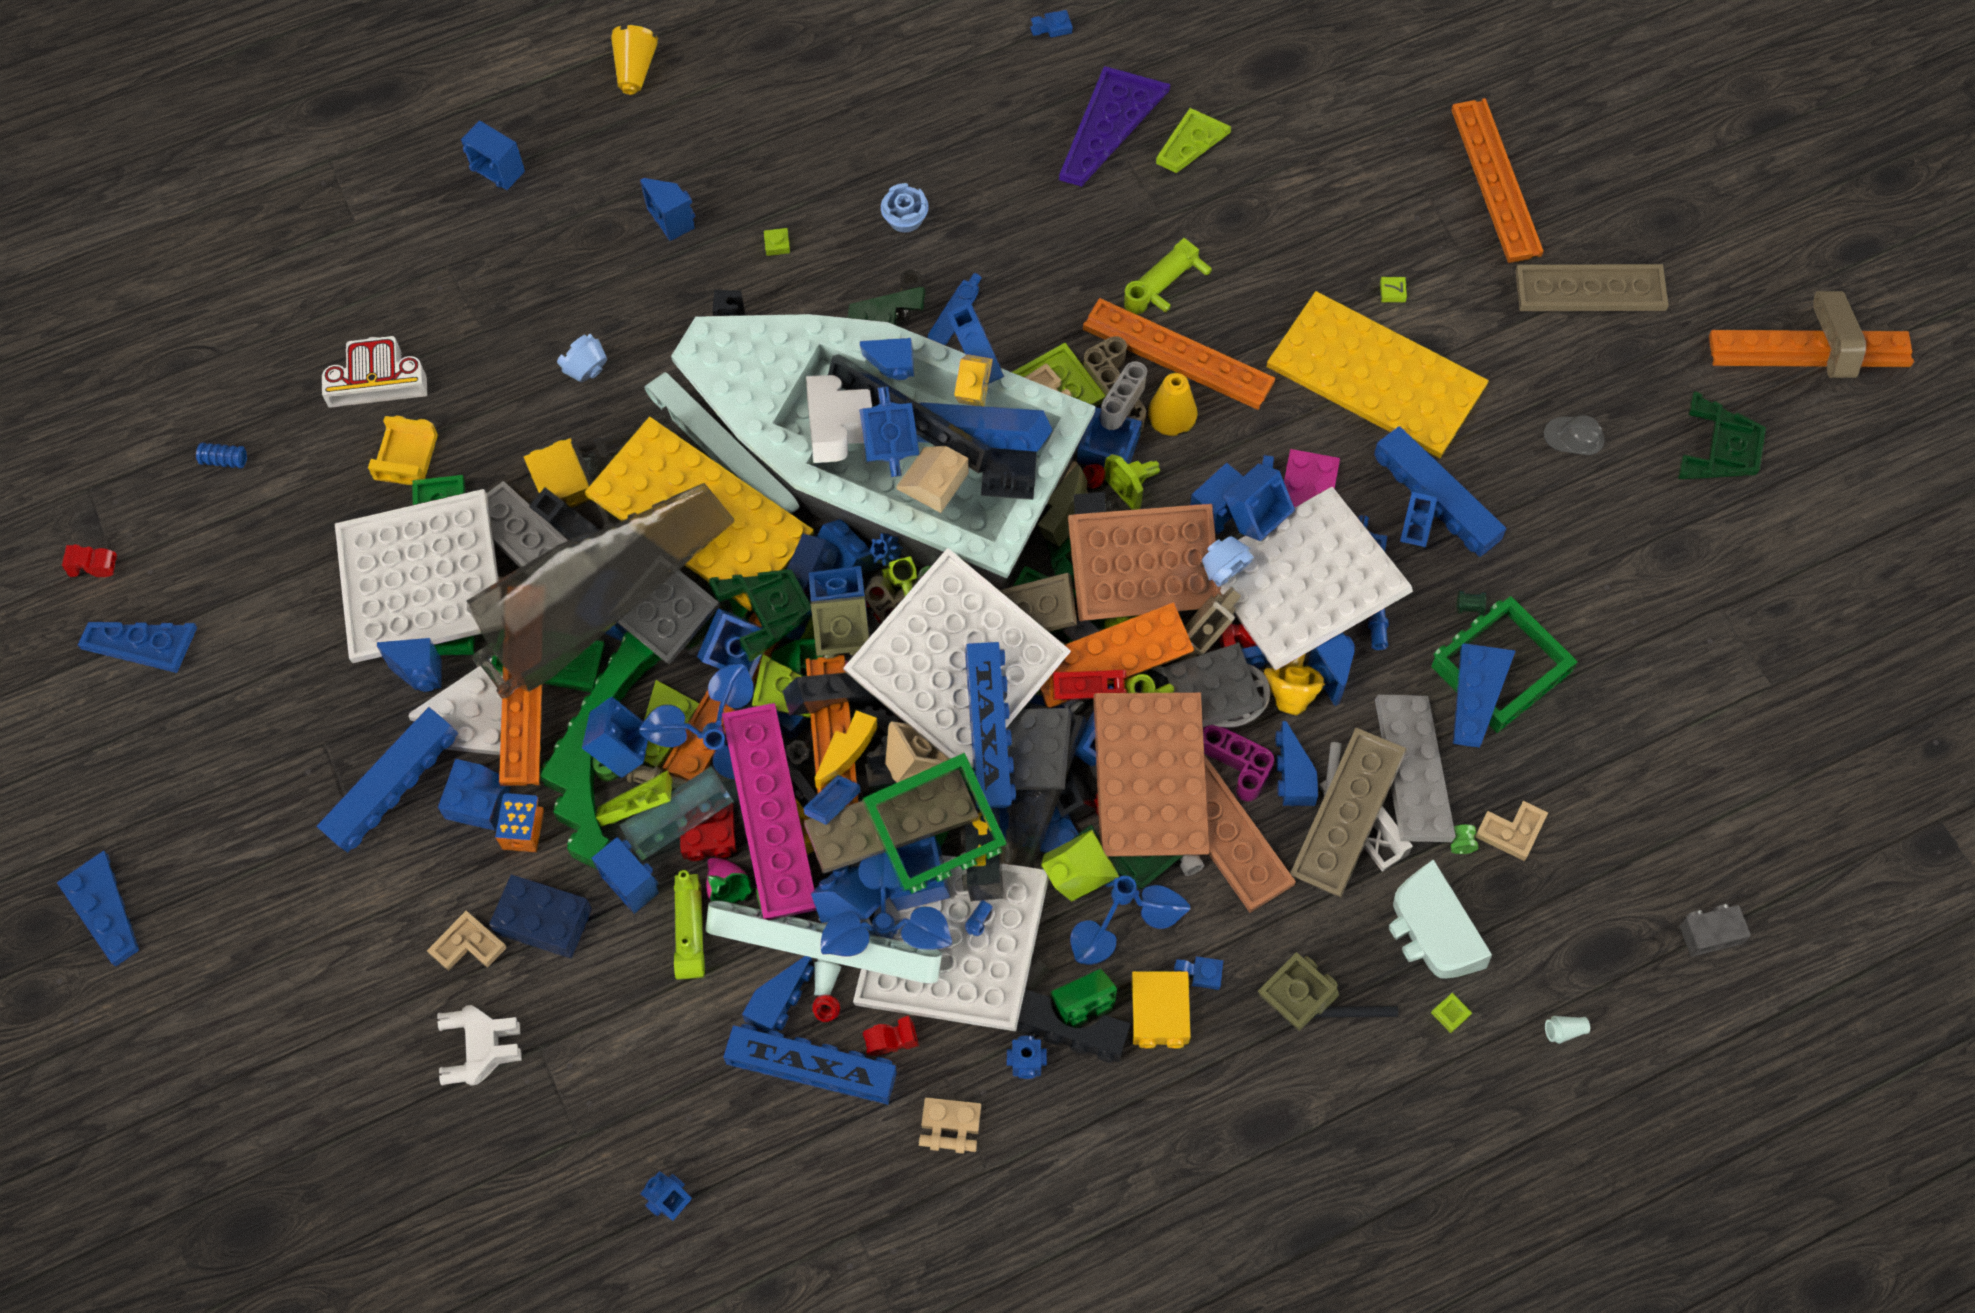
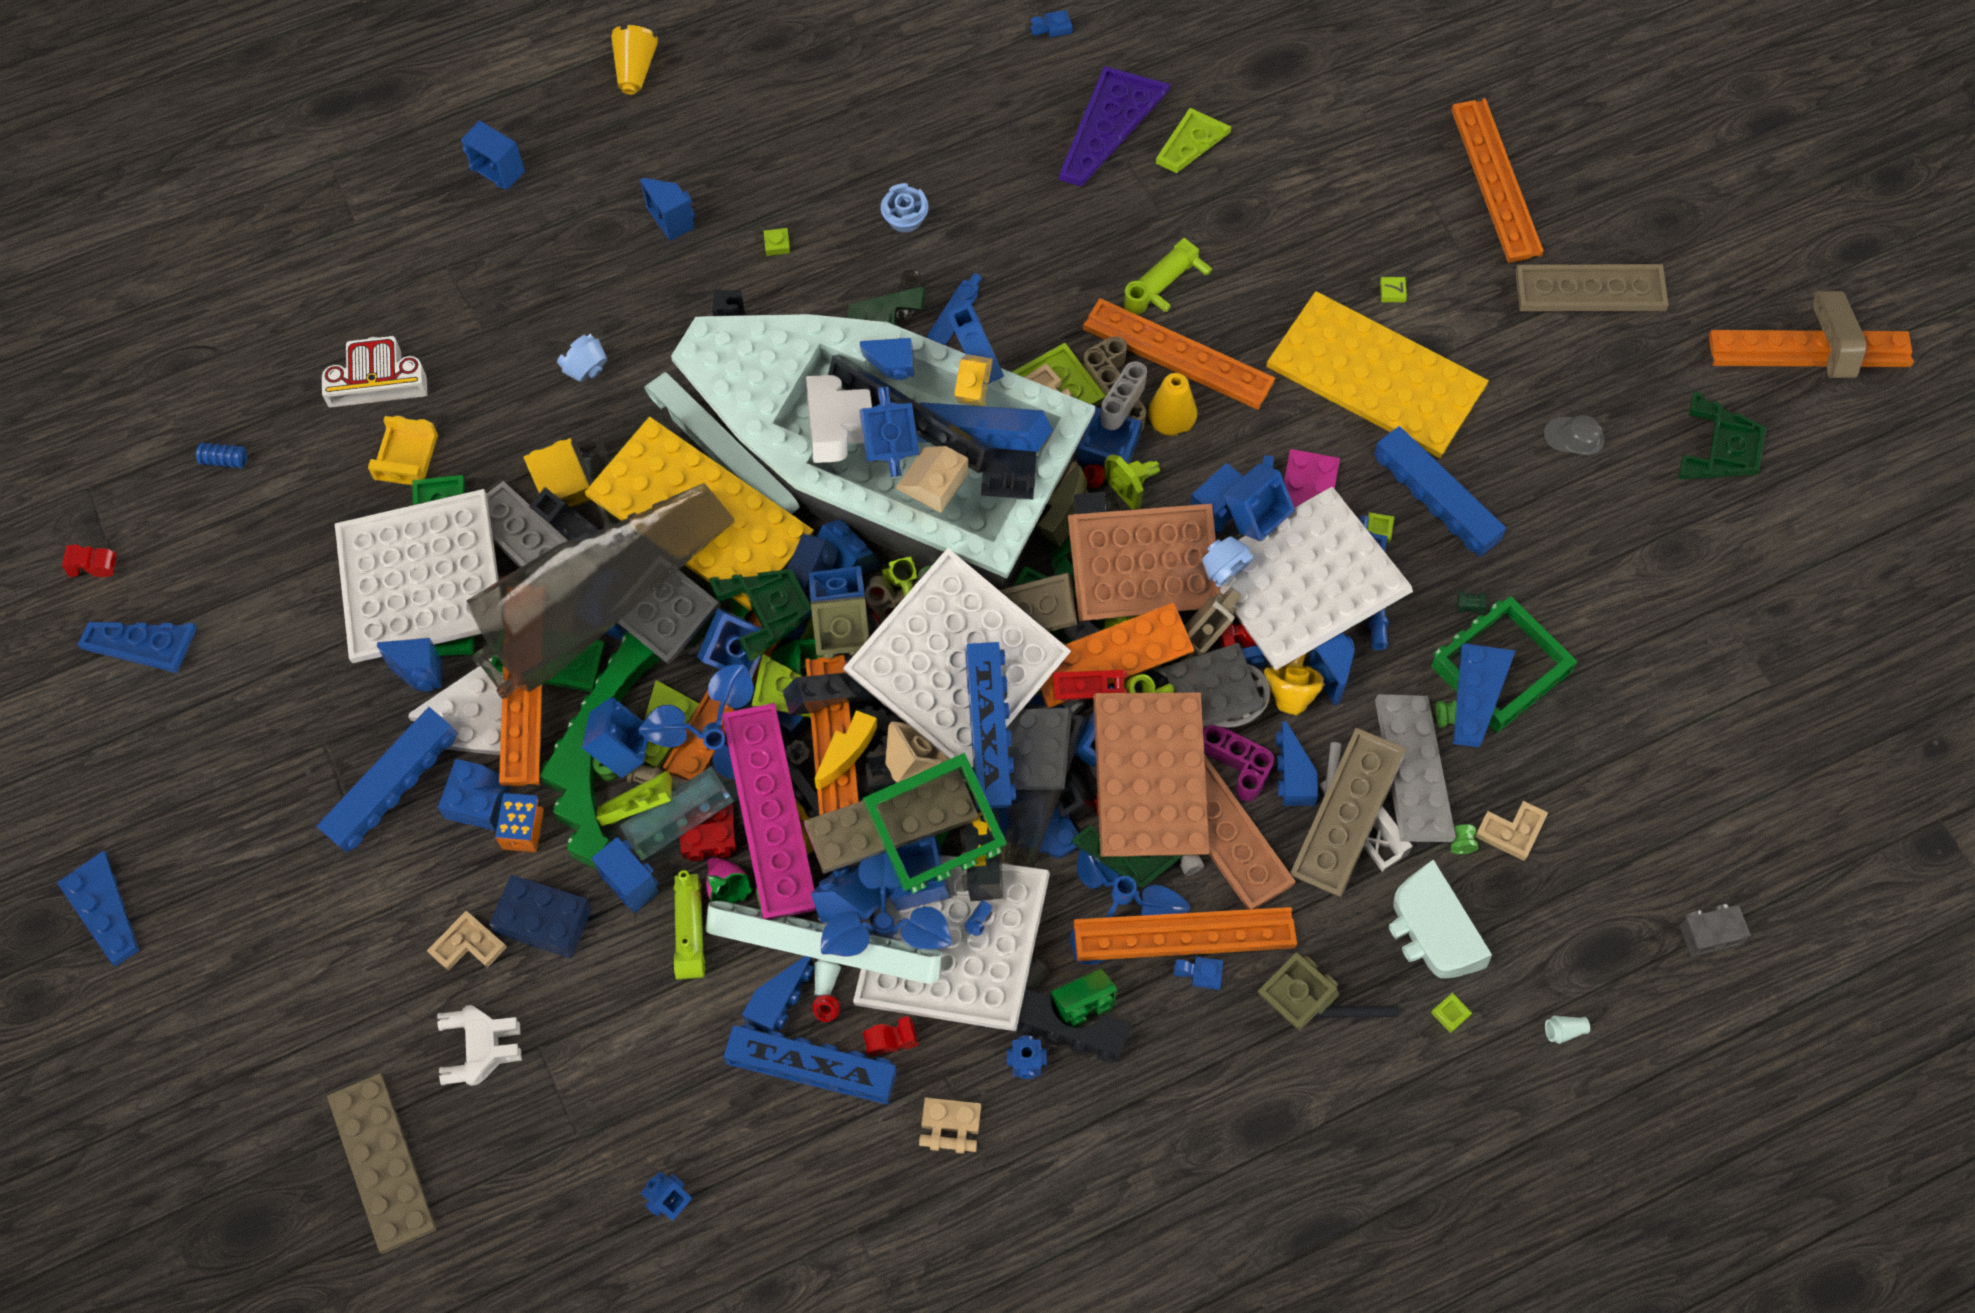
blue tile [804,775,861,825] -> none
blue gear [869,533,903,566] -> none
lime slope [1041,830,1119,902] -> none
yellow panel [1131,972,1190,1048] -> none
blue brick [1400,487,1439,547] -> none
none -> dark tan plate [327,1073,437,1254]
none -> orange plate [1073,907,1297,961]
none -> lime tile [1367,512,1394,543]
none -> bright green wheel [1436,700,1456,728]

